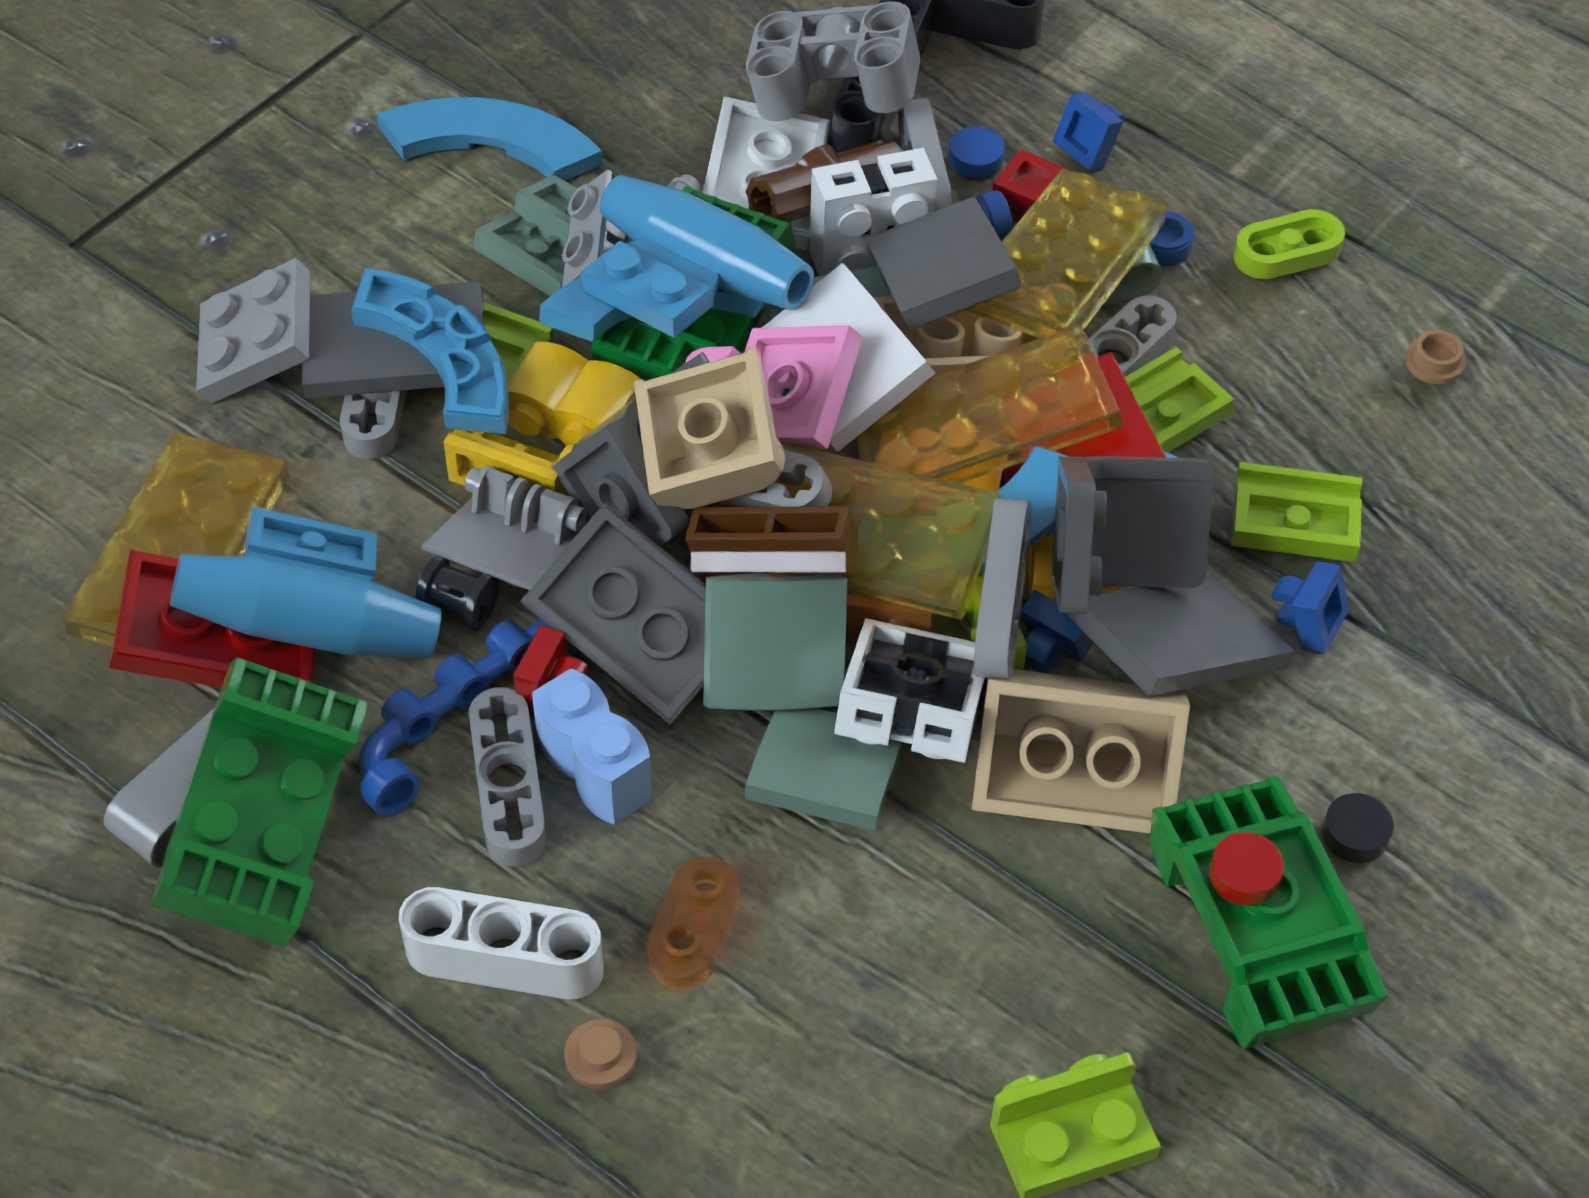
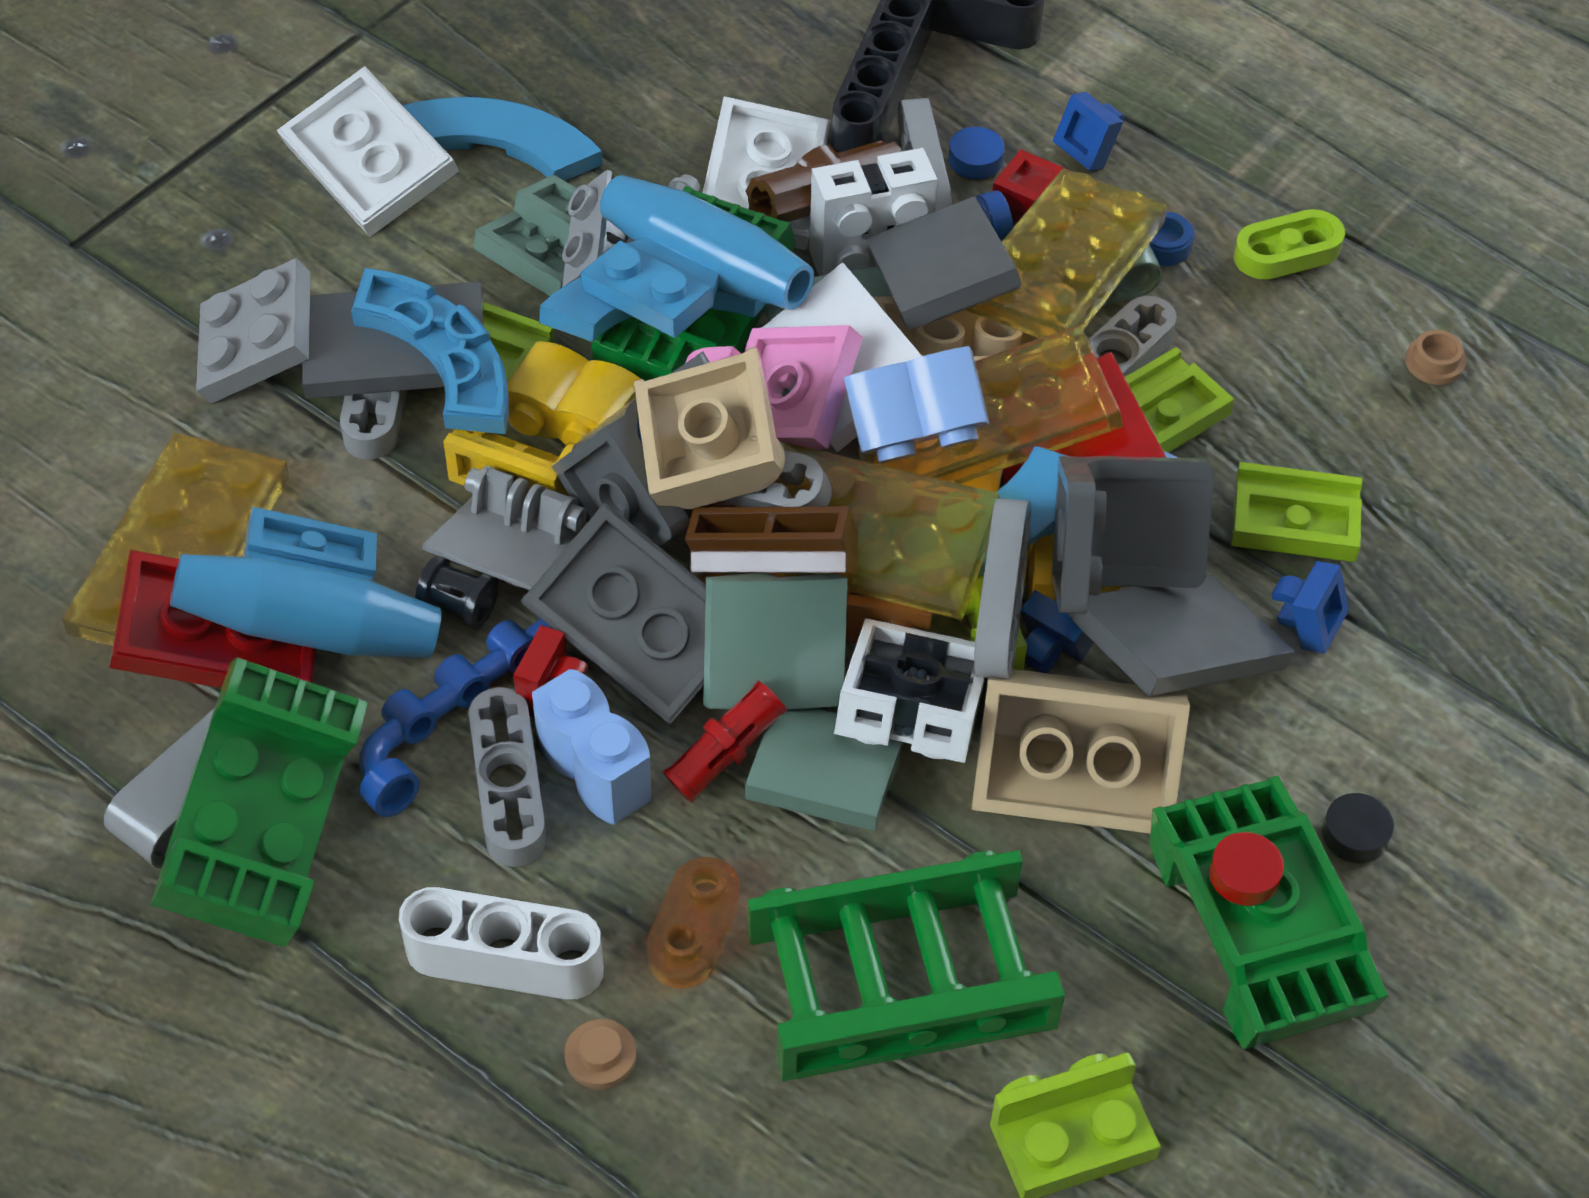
light grey beam [746,2,920,122] -> none
none -> white tile [277,66,459,237]
none -> red pin [662,680,788,803]
none -> green fence [748,850,1065,1082]
none -> light blue brick [844,346,990,463]

